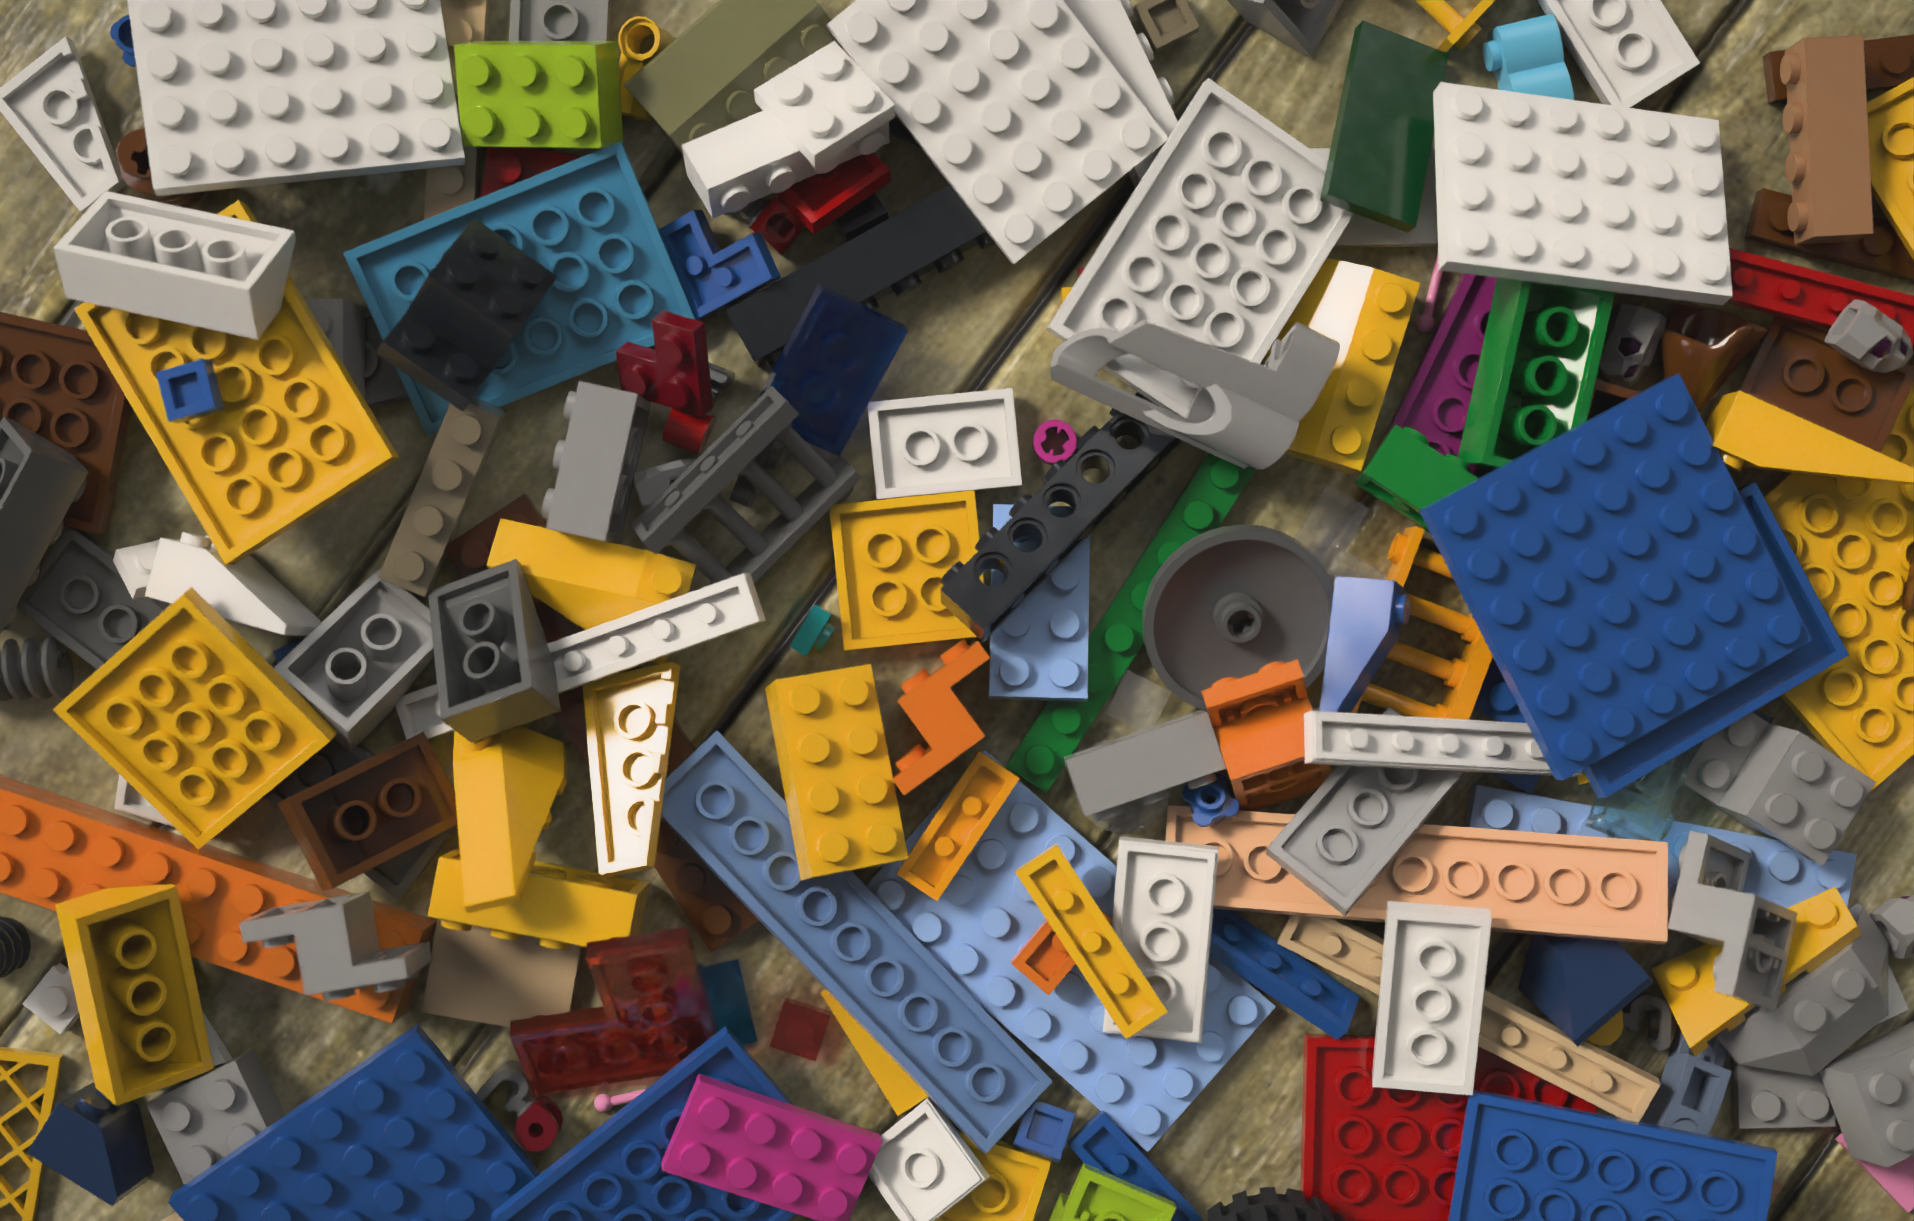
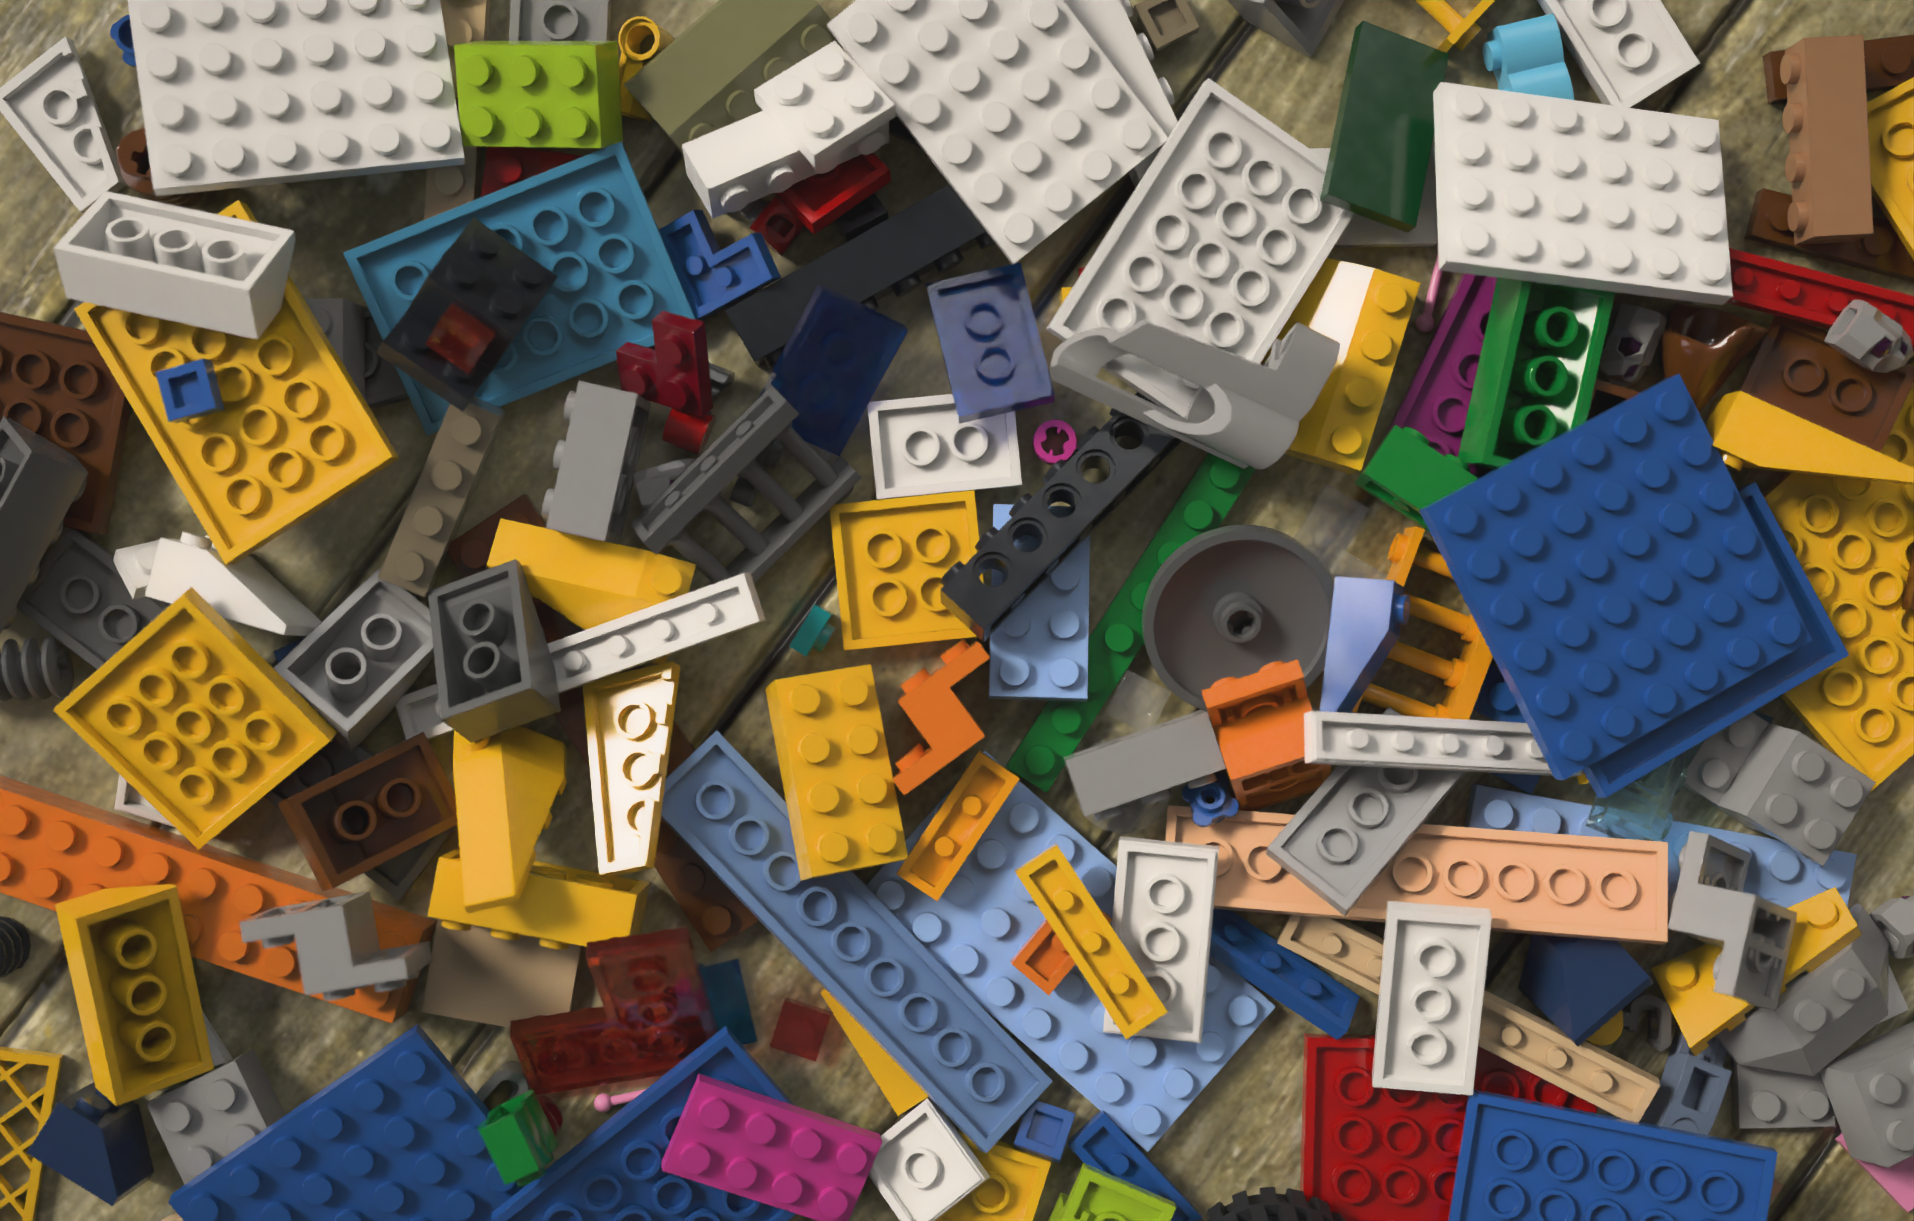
white plate [23,963,80,1034] -> none
none -> clear red plate [426,303,496,374]
none -> green brick [478,1089,559,1187]
none -> clear blue plate [926,263,1055,424]

